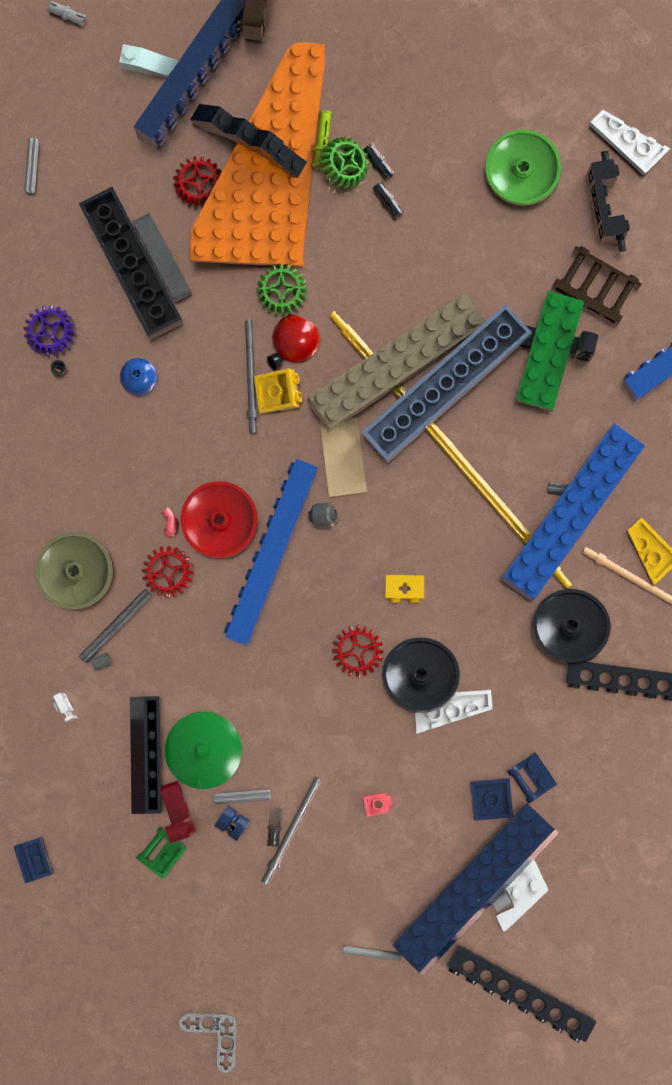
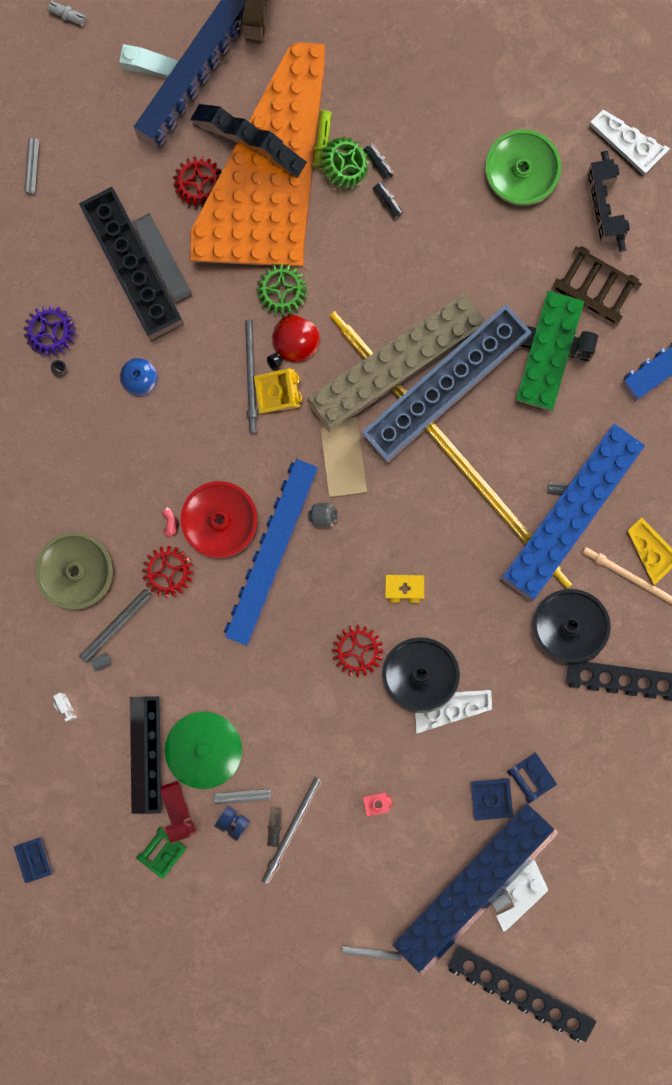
light grey beam [179,1013,236,1073] -> none

